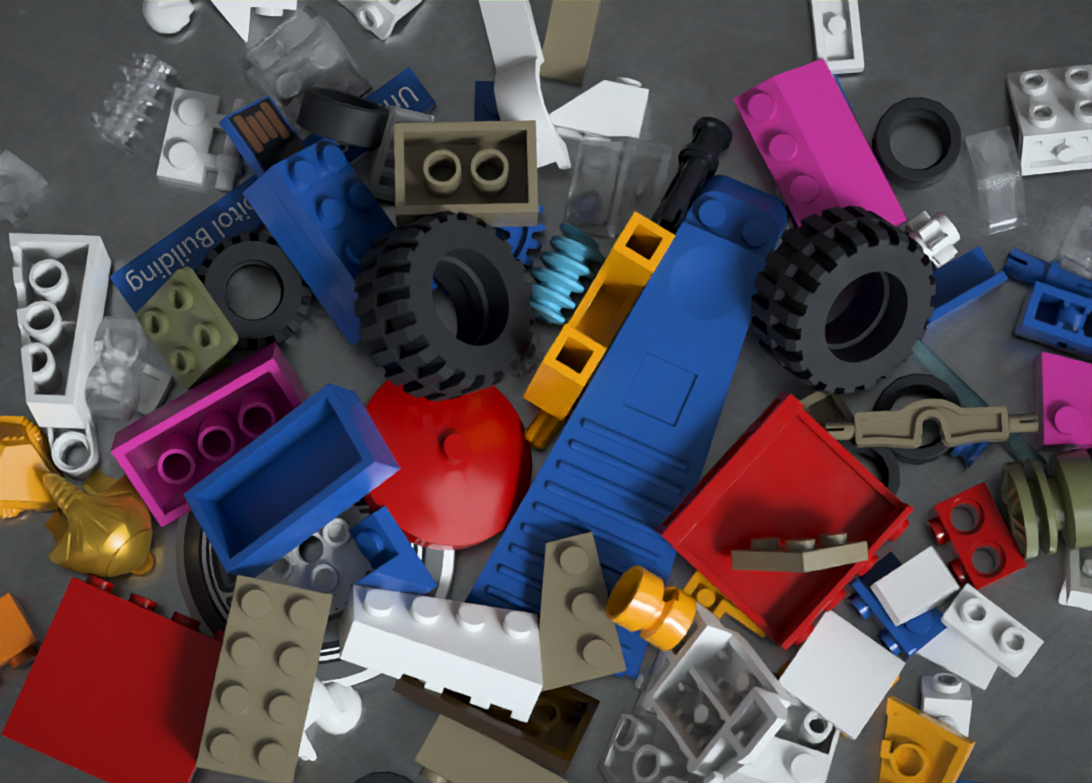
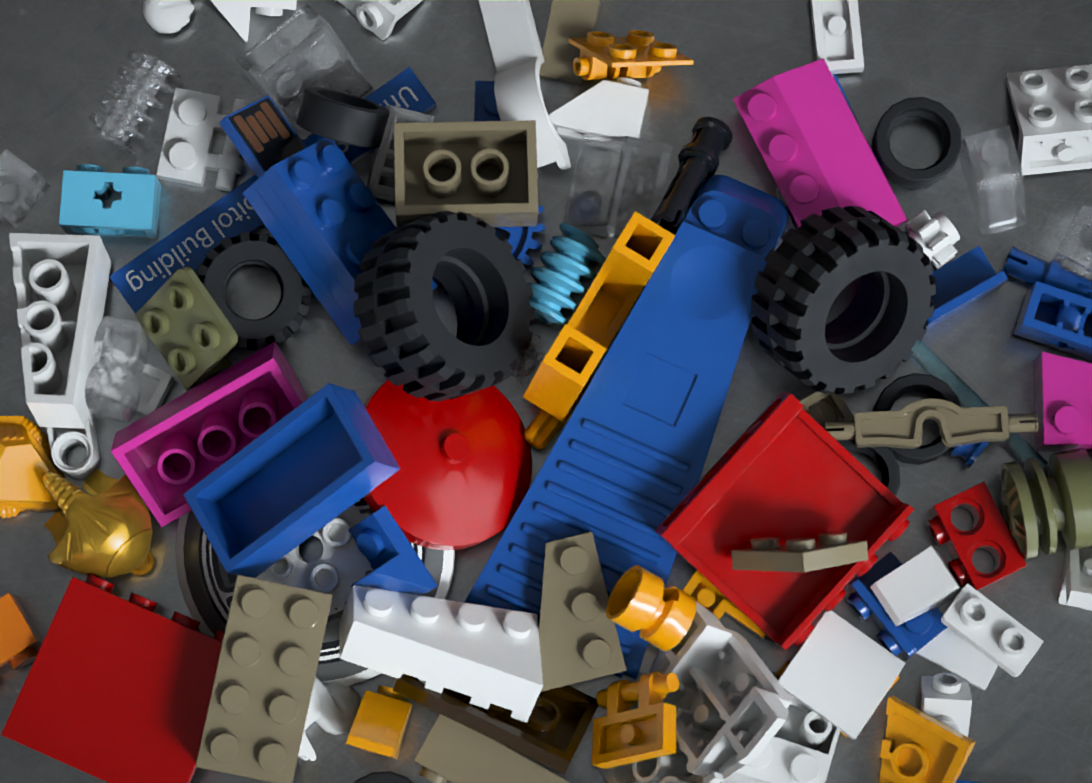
none -> medium azure brick [59,164,162,239]
none -> light orange slope [346,685,414,760]
none -> light orange hinge [568,30,694,80]
none -> light orange plate [592,671,679,769]

